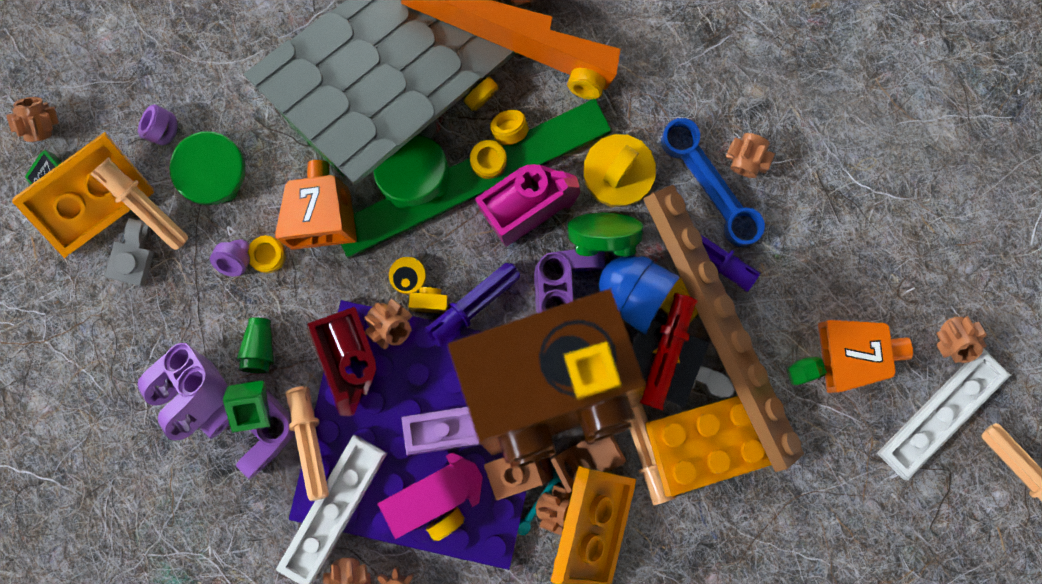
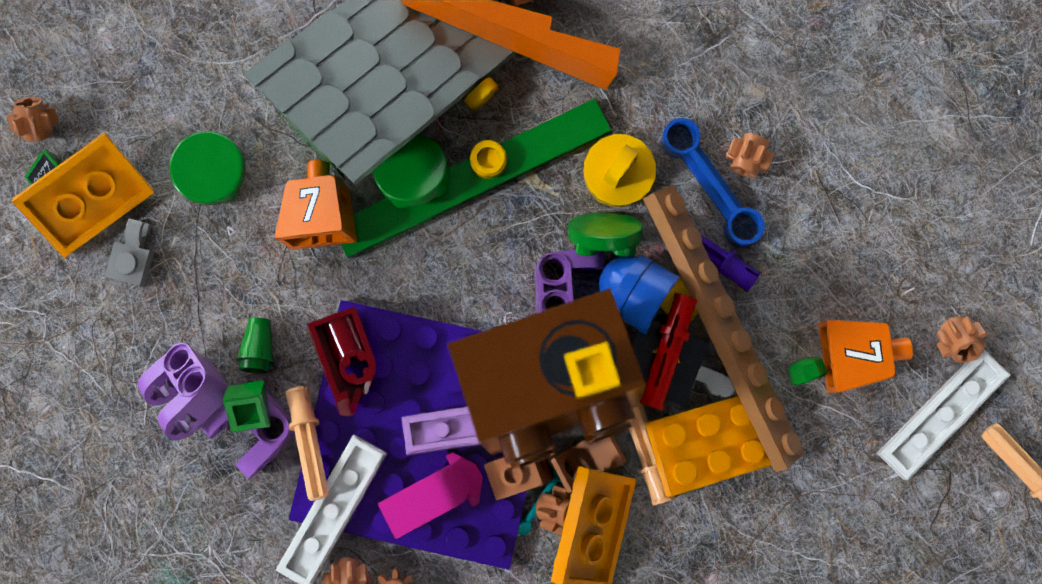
light nougat axle [91,157,188,250] -> none
medium lavender tile [138,104,178,145] -> none
medium lavender tile [210,239,250,276] -> none
yellow tile [247,236,286,274] -> none
nougat gear [364,299,412,349] -> none
yellow tile [389,257,427,295] -> none
yellow plate [408,287,450,314] -> none
dark purple axle [424,263,520,347] -> none
yellow tile [426,506,465,541] -> none
dark pink piece [475,164,581,247] -> none
yellow tile [490,110,529,145] -> none
yellow tile [567,68,606,100] -> none

